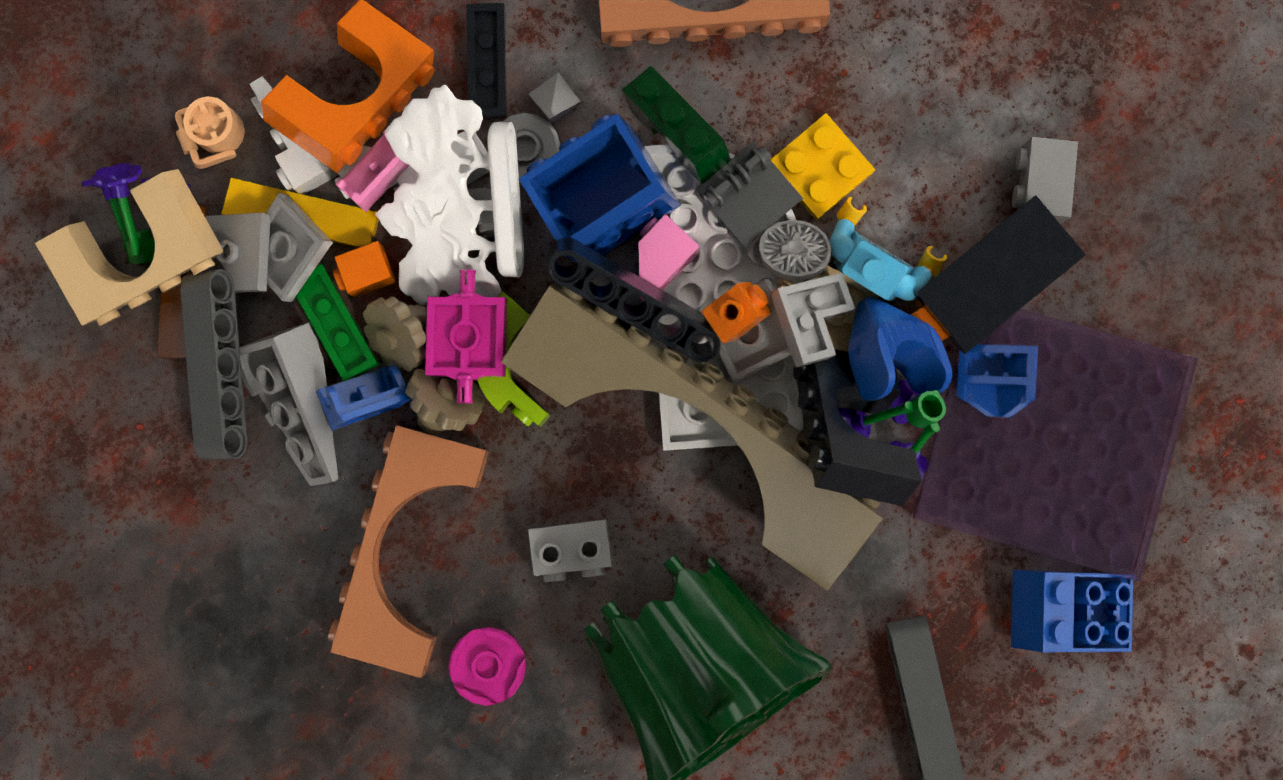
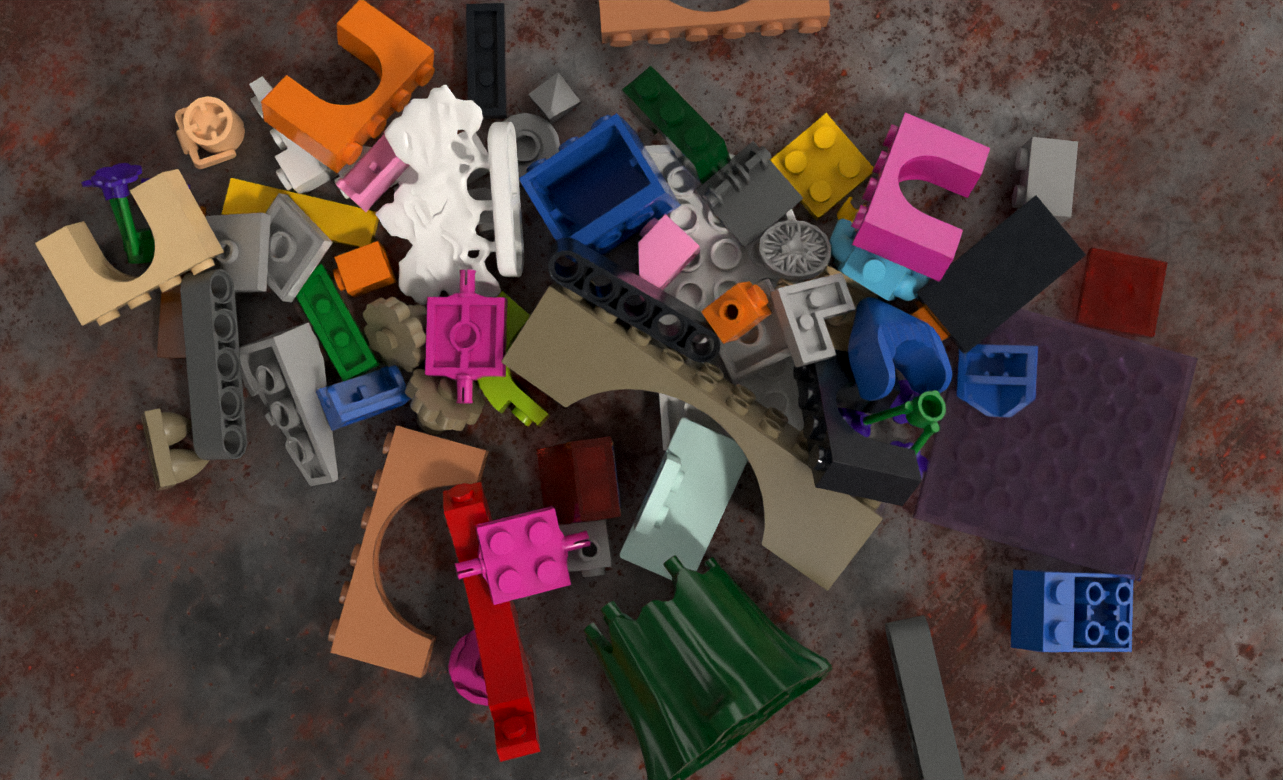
none -> dark tan tile [141,408,209,491]
none -> red arch [443,482,540,762]
none -> dark pink plate [454,506,590,605]
none -> clear red slope [537,437,622,524]
none -> light aqua bracket [620,417,748,580]
none -> dark pink arch [851,112,990,282]
none -> clear red plate [1075,247,1168,339]

